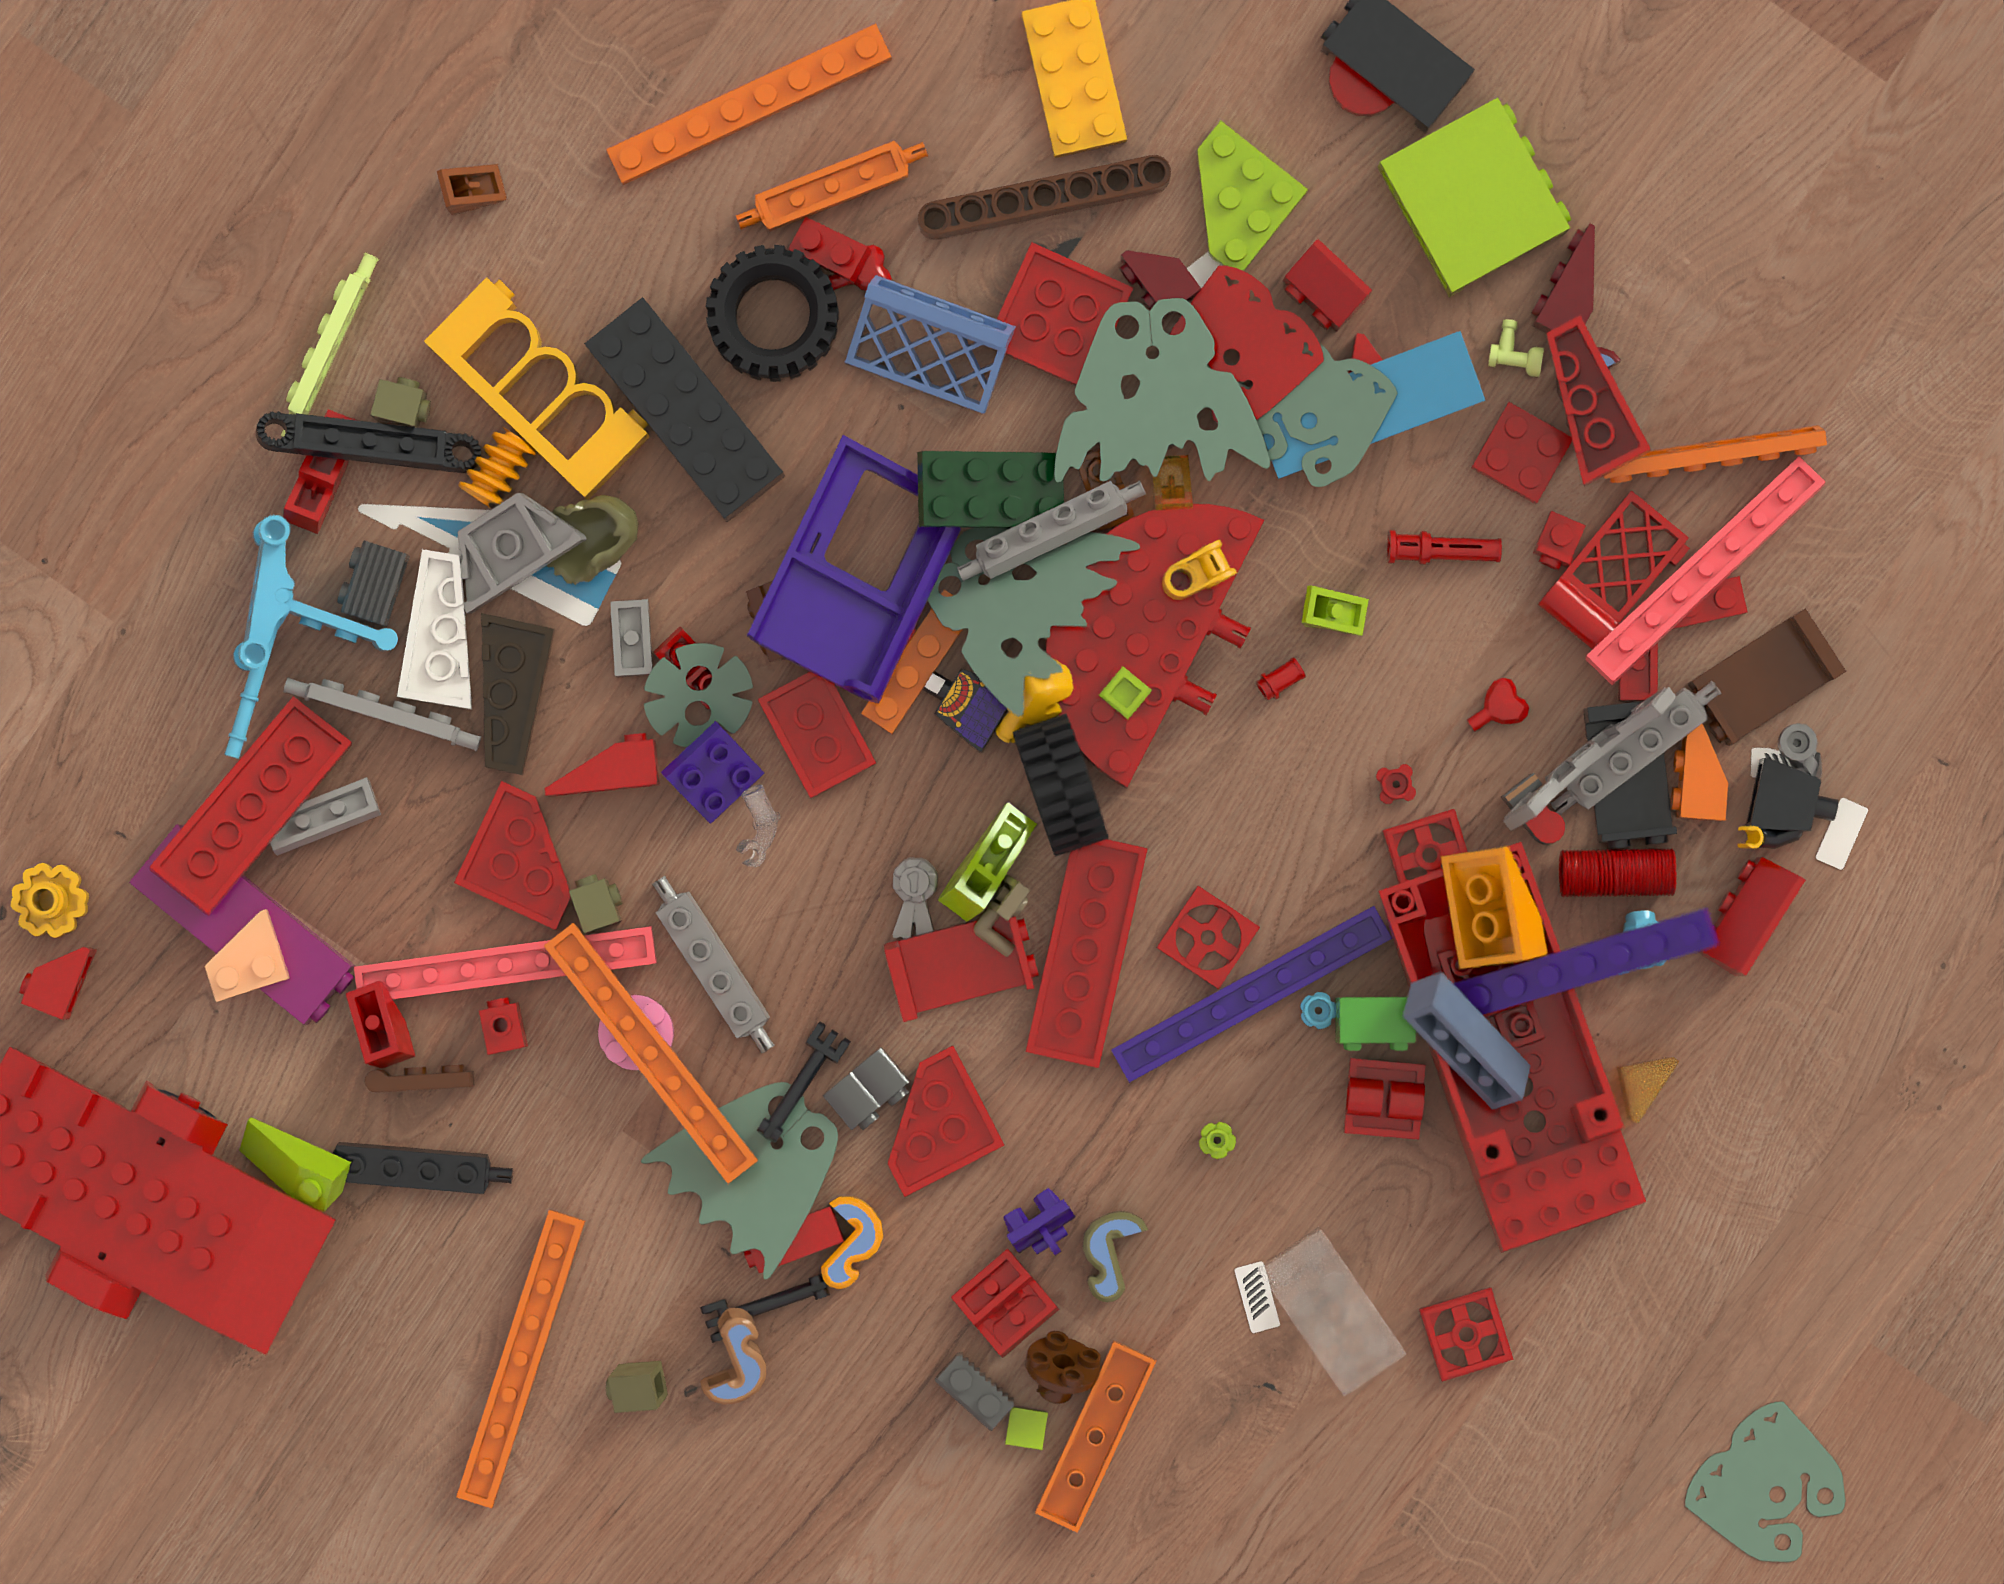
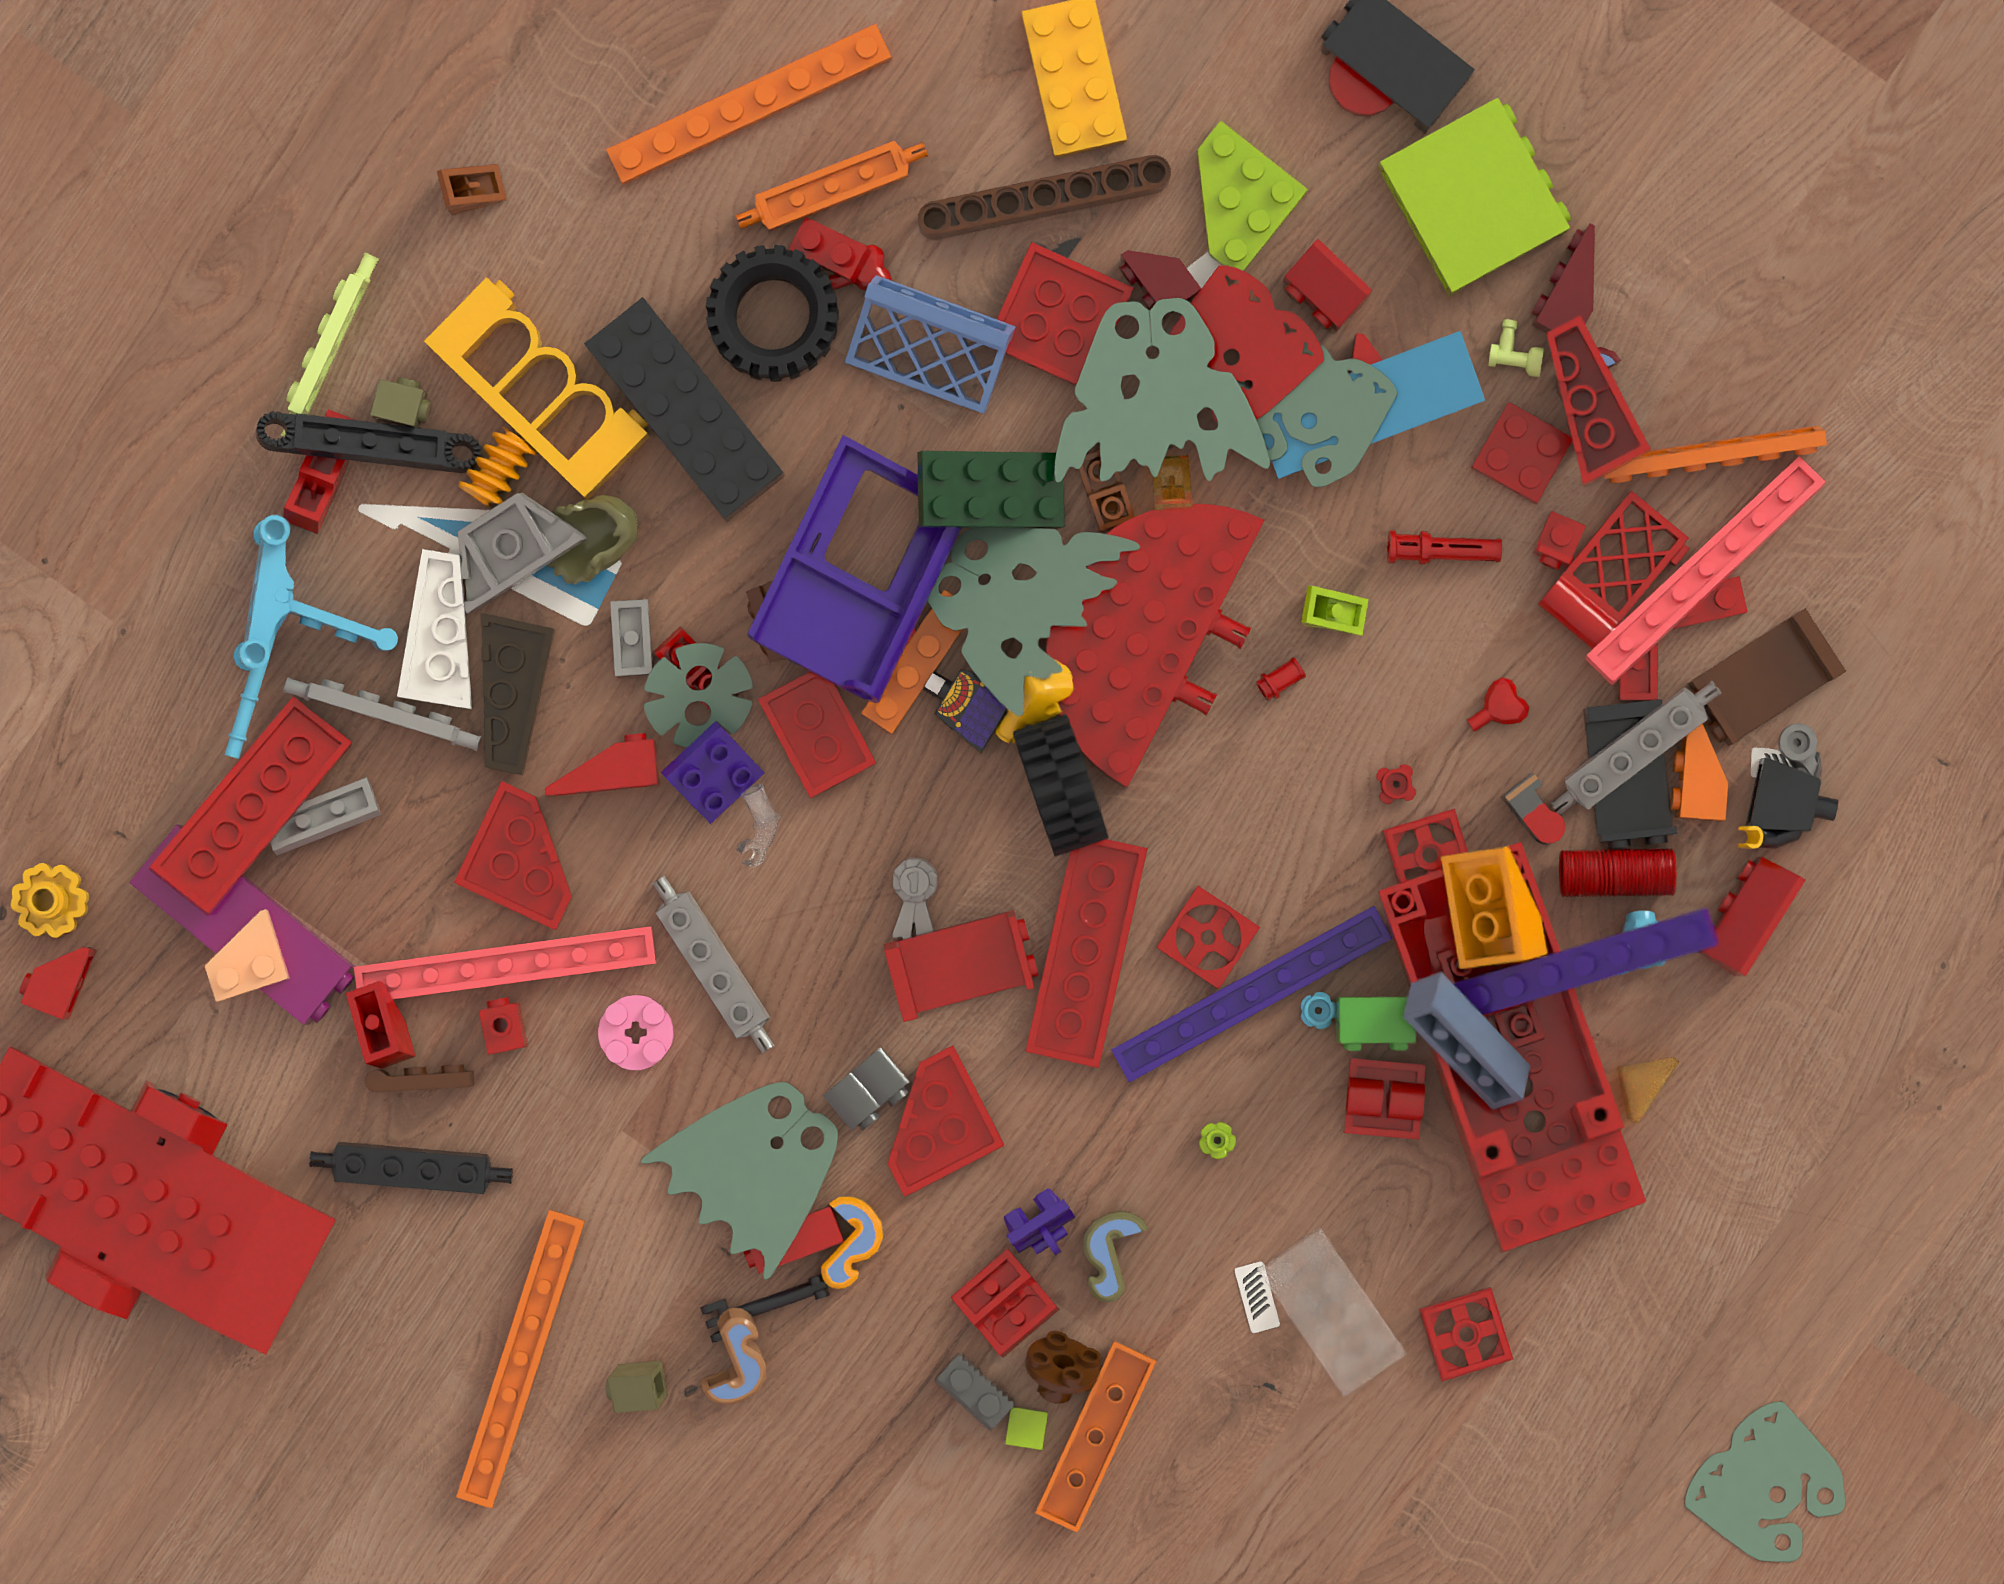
lime slope [239,1117,351,1212] -> none
dark grey brick [337,540,410,627] -> none
orange plate [544,923,758,1184] -> none
olive brick [569,874,623,934] -> none
black hinge [757,1021,851,1143] -> none
lime slope [938,802,1037,922] -> none
light grey plate [957,480,1147,582] -> none
dark tan plate [973,874,1030,957] -> none
lime tile [1099,667,1152,720] -> none
yellow piece [1162,540,1237,600] -> none
light grey tile [1503,687,1676,831] -> none
white sticker [1816,798,1868,870] -> none

